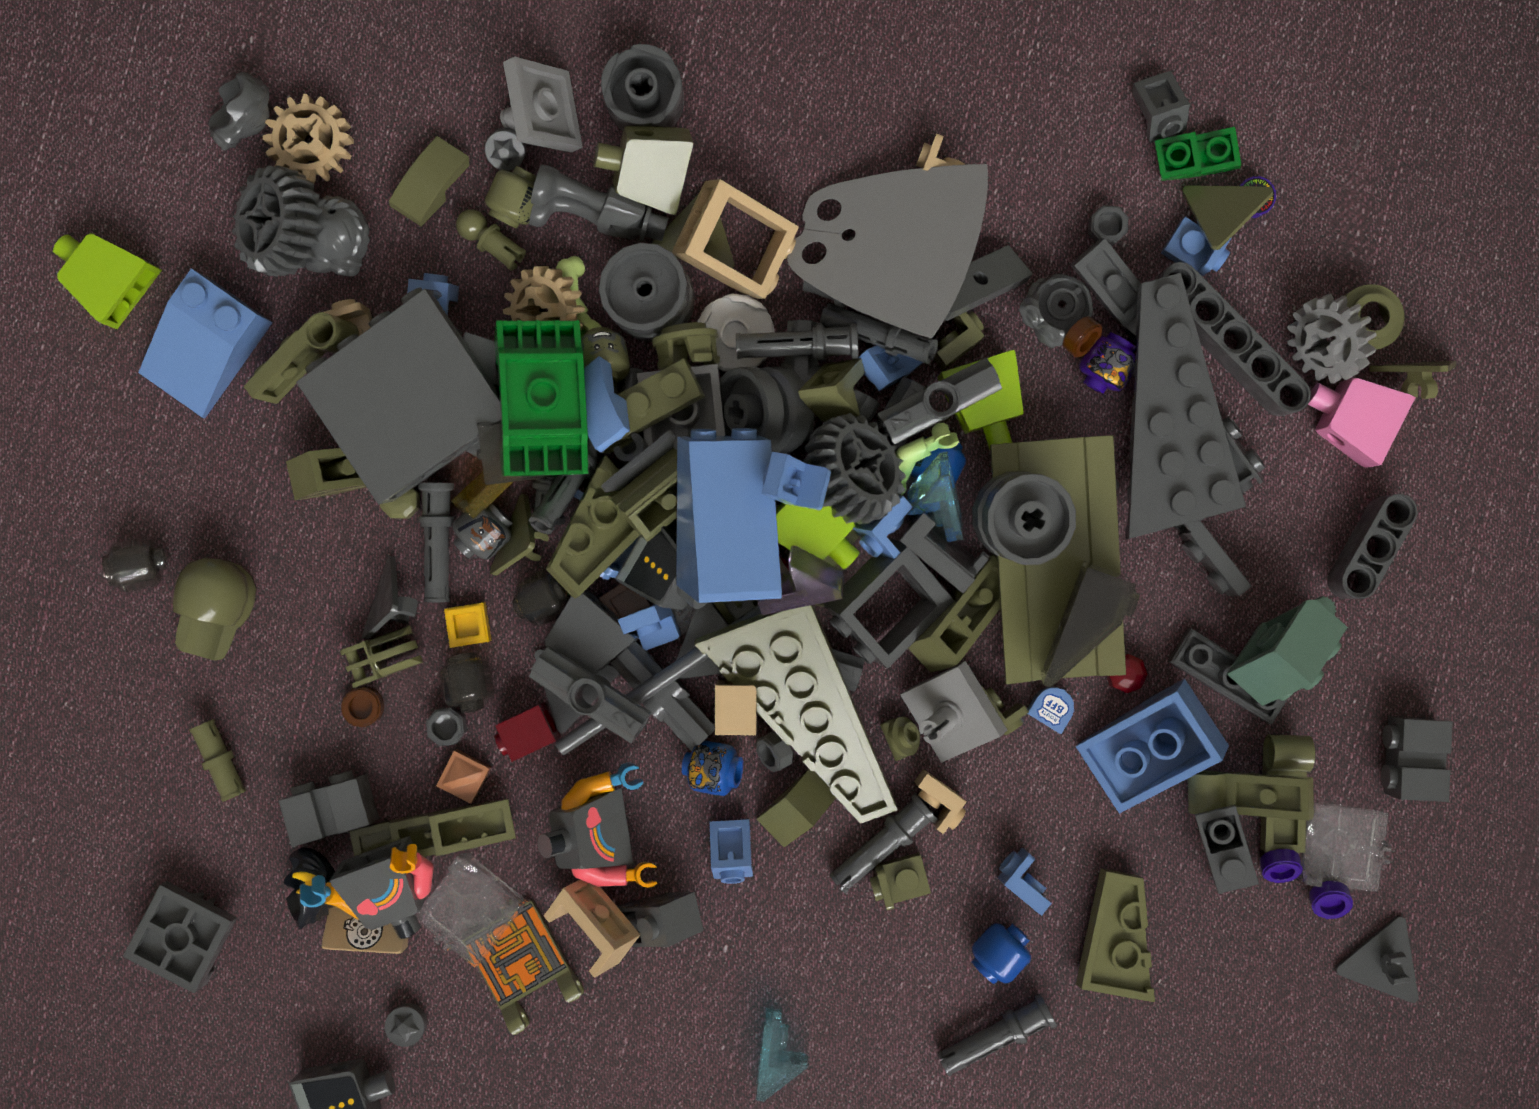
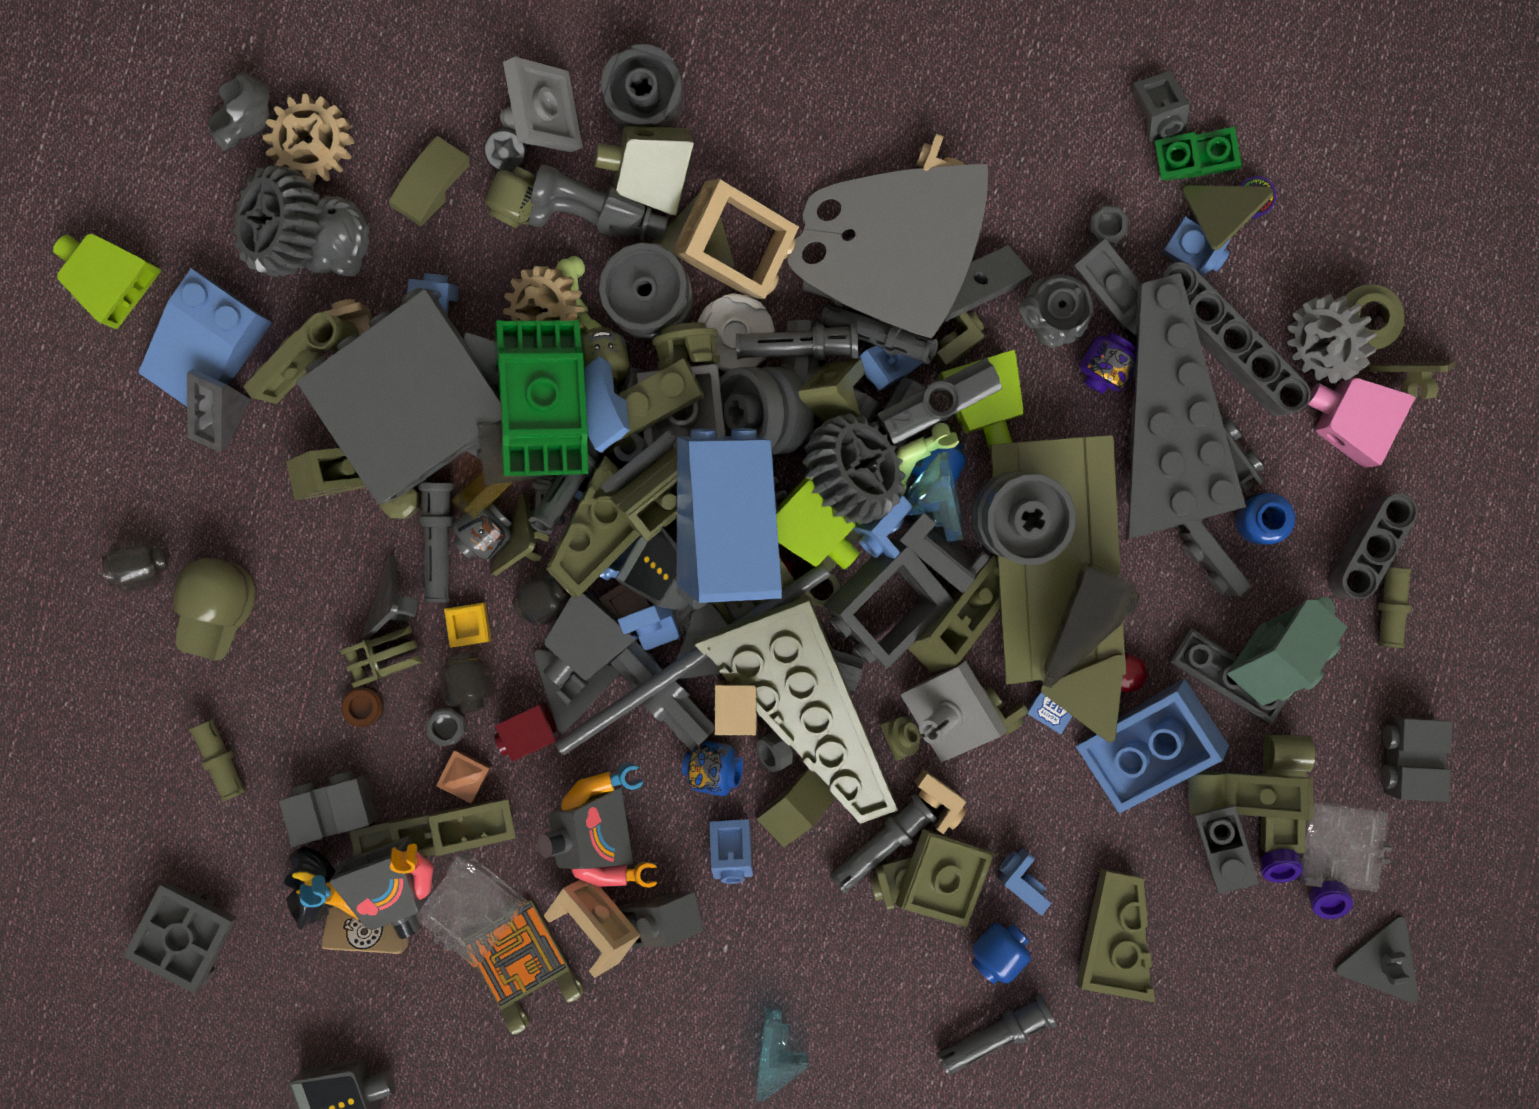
dark grey tile [385,1003,428,1047] -> none
olive pin [456,209,526,271] -> none
dark grey piece [529,646,652,744] -> none
slope [758,545,844,615] -> none
medium blue bracket [762,452,831,510] -> none
reddish brown tile [1063,316,1102,357] -> none
none -> flat silver slope [187,369,251,453]
none -> olive tile [895,829,994,927]
none -> olive piece [1041,654,1125,743]
none -> blue head [1235,493,1295,545]
none -> olive pin [1377,567,1412,648]

